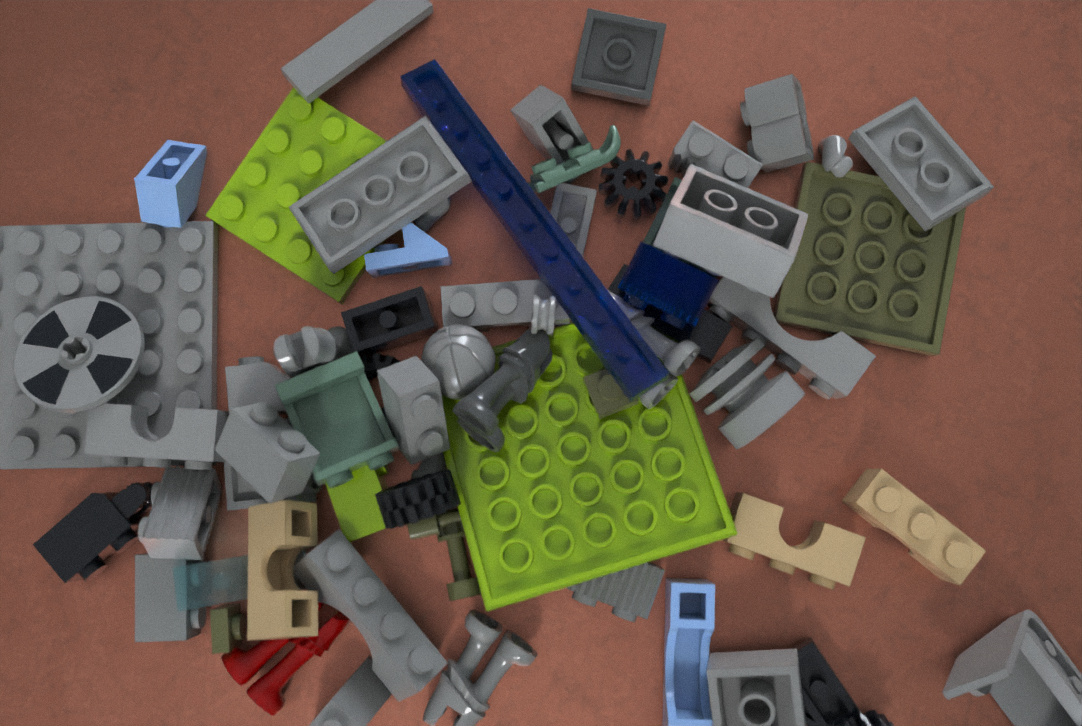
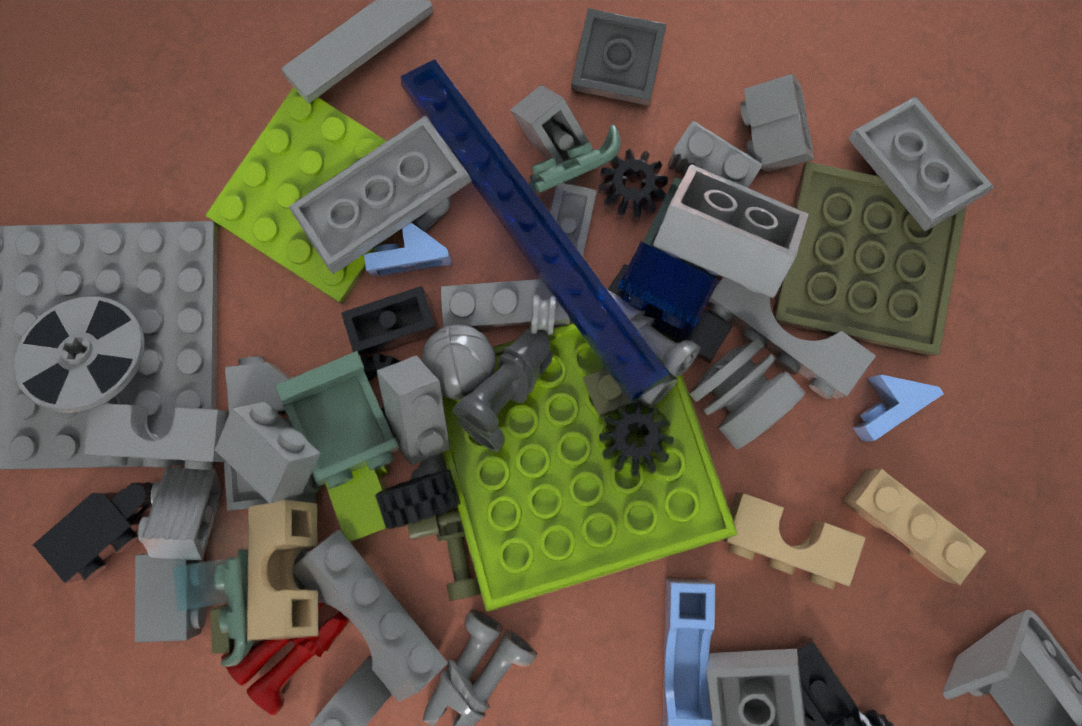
light blue slope [134,140,207,228] -> none
light grey piece [273,326,353,378] -> none
light grey brick [567,562,665,622] -> none
light grey arm [818,135,853,178] -> none
none -> sand green piece [215,549,254,667]
none -> black gear [599,402,674,477]
none -> light blue slope [853,375,944,442]

